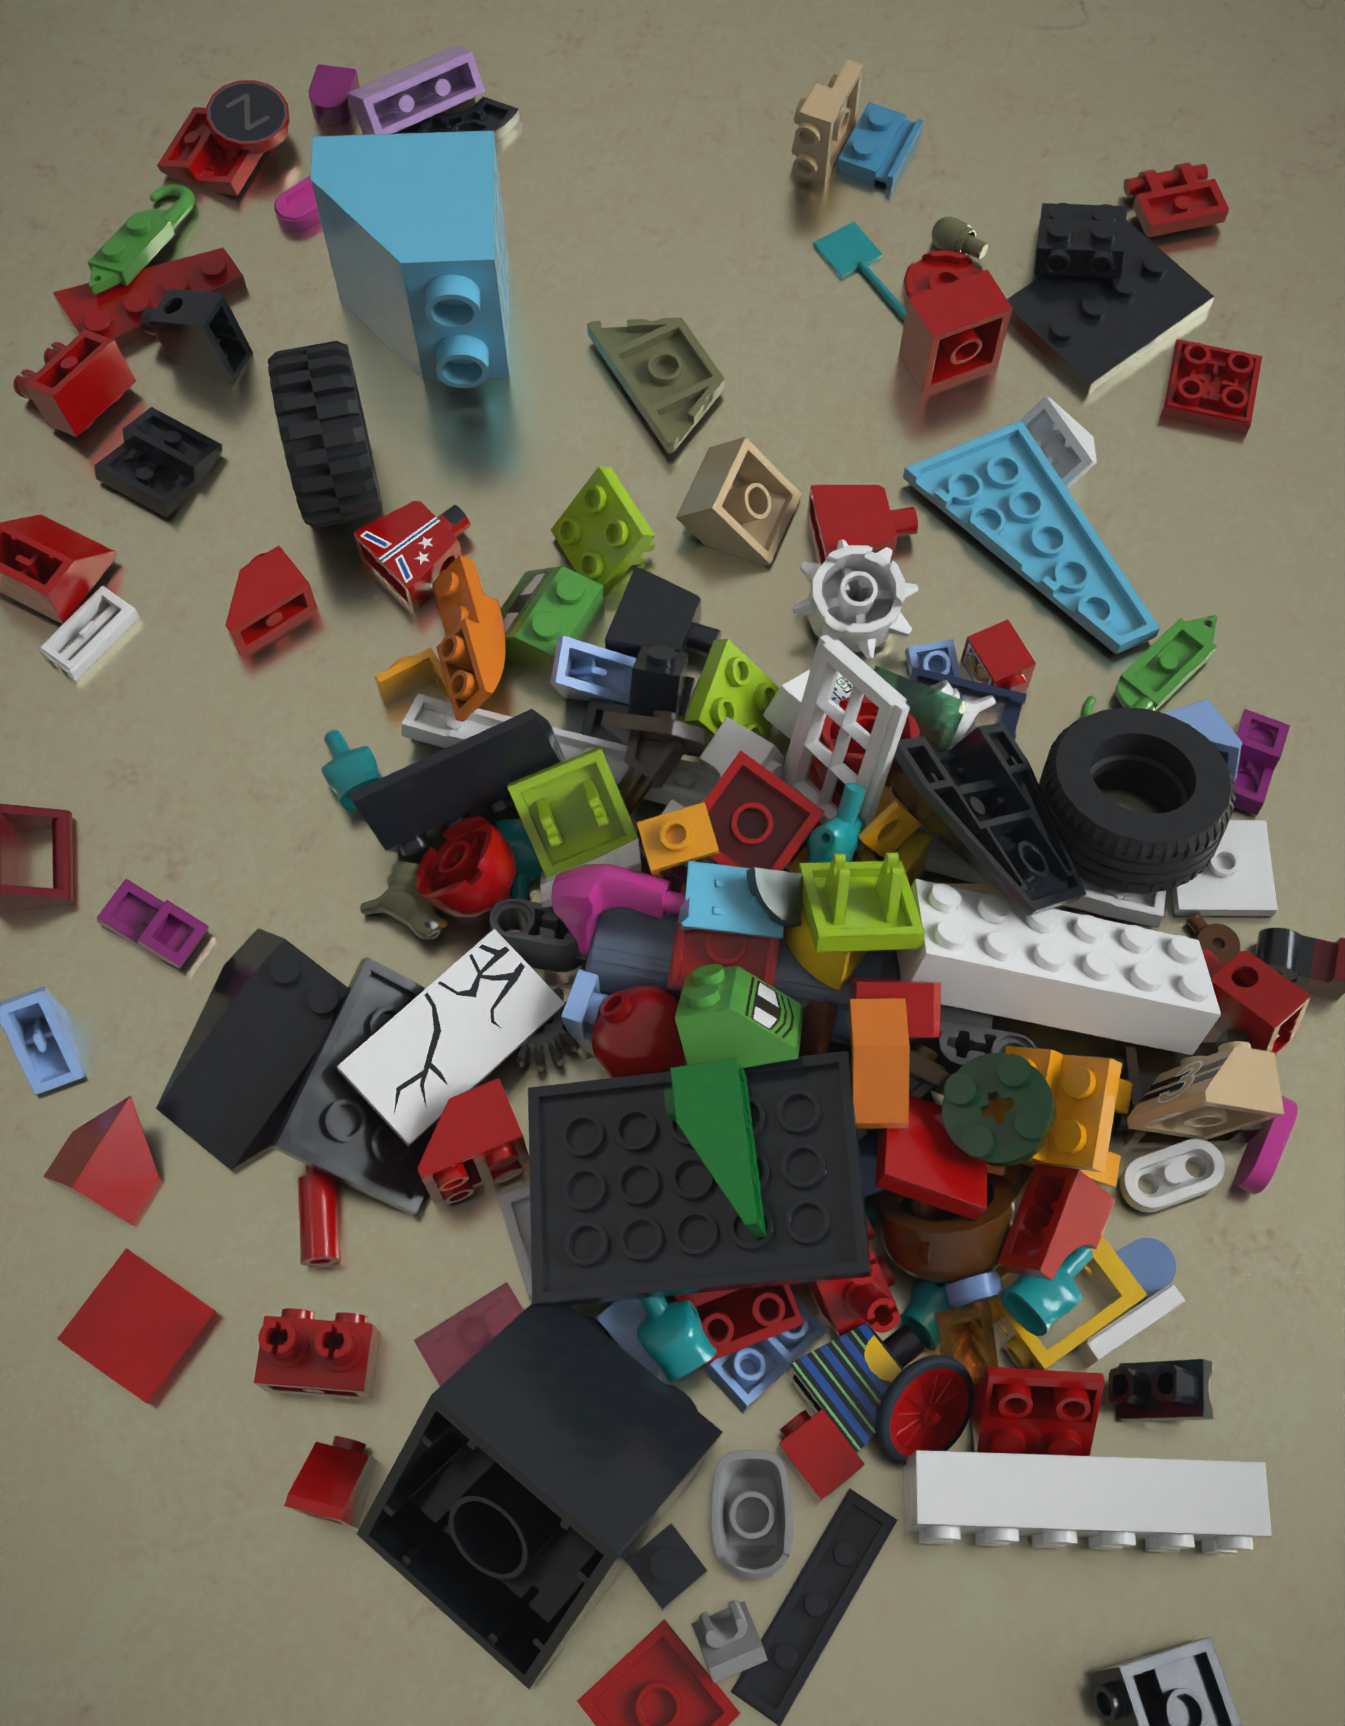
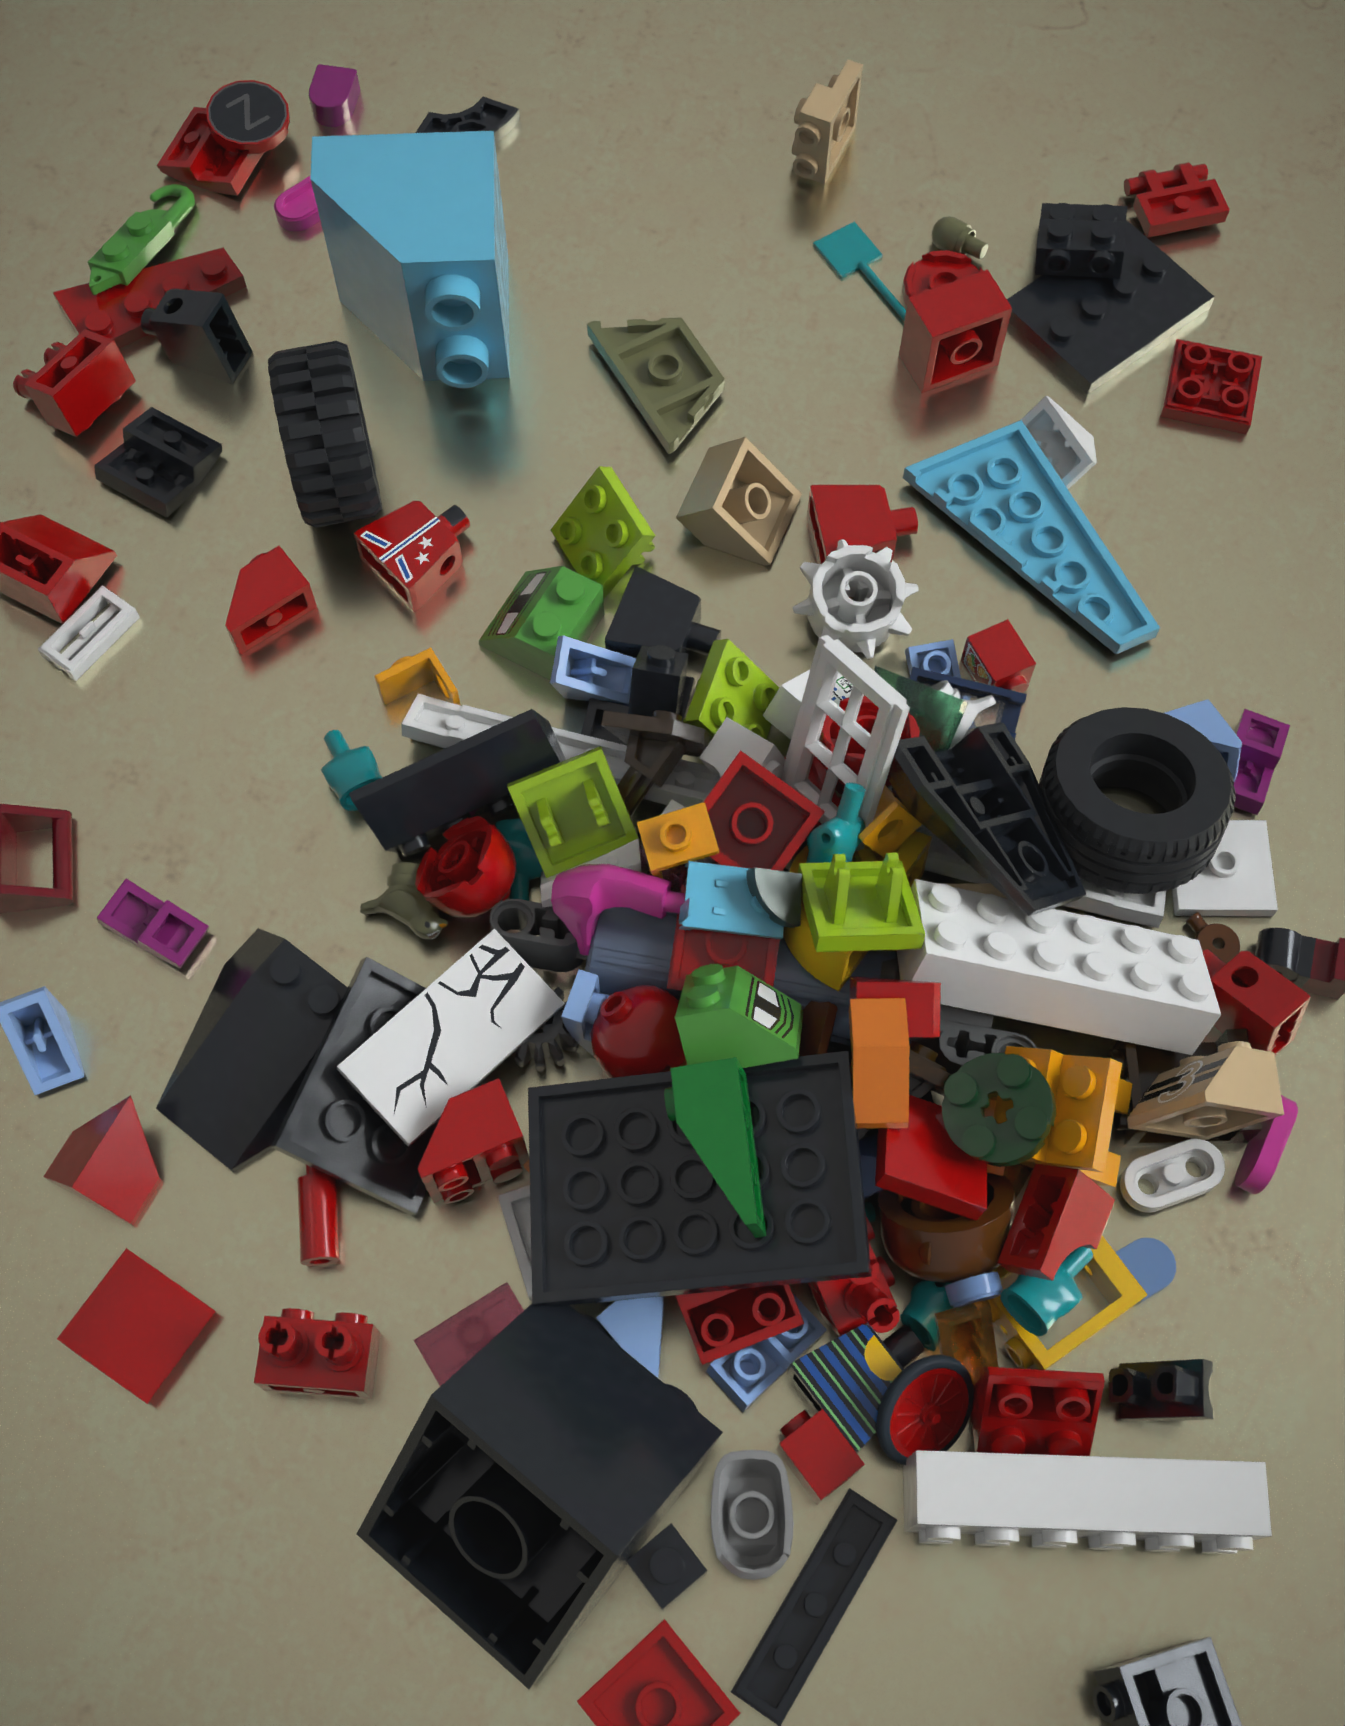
red slope [284,1436,378,1529] -> none
lavender brick [348,46,486,135] -> none
orange slope [432,555,506,722] -> none
teal piece [636,1296,718,1383] -> none
light grey tile [692,1600,768,1683] -> none
dark azure plate [836,102,923,189] -> none
white tile [1076,1284,1186,1368] -> none
bright green plate [1080,615,1217,718] -> none

